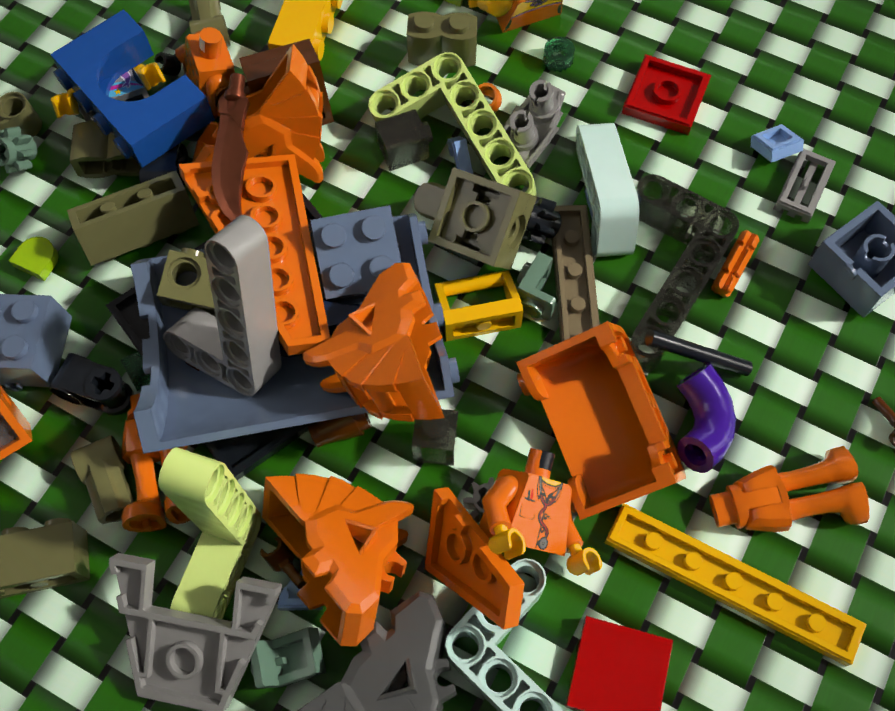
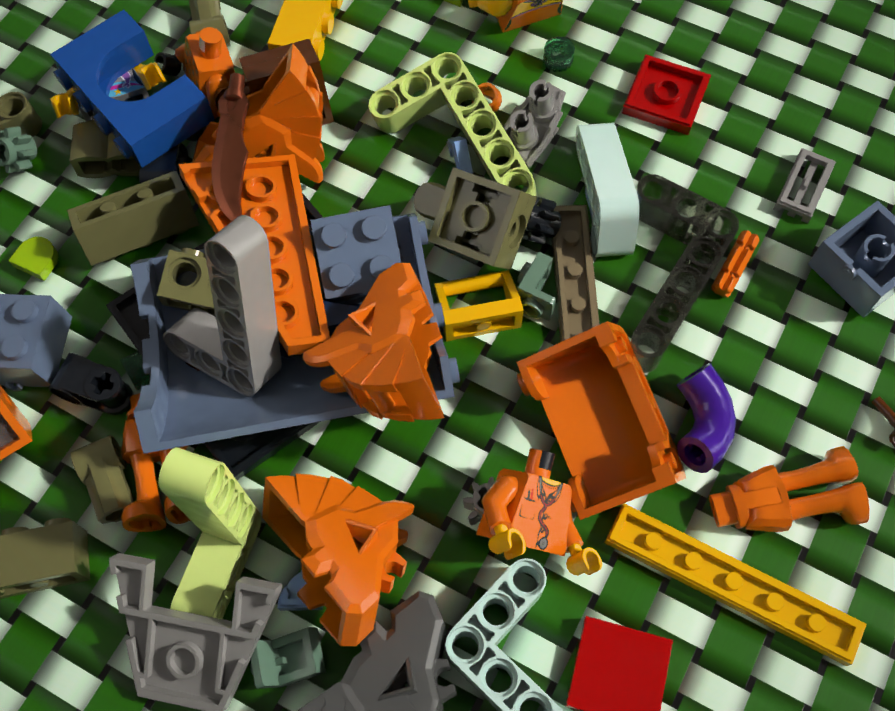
reddish brown hand [260,537,306,589] -> none
reddish brown cone [308,413,372,448] -> none
clear smoke brick [375,109,433,171] -> none
olive brick [406,11,478,67] -> none
clear smoke brick [412,409,458,466] -> none
orange wing [424,487,525,630] -> none
black bar [645,329,753,376] -> none
light blue tile [751,124,804,163] -> none

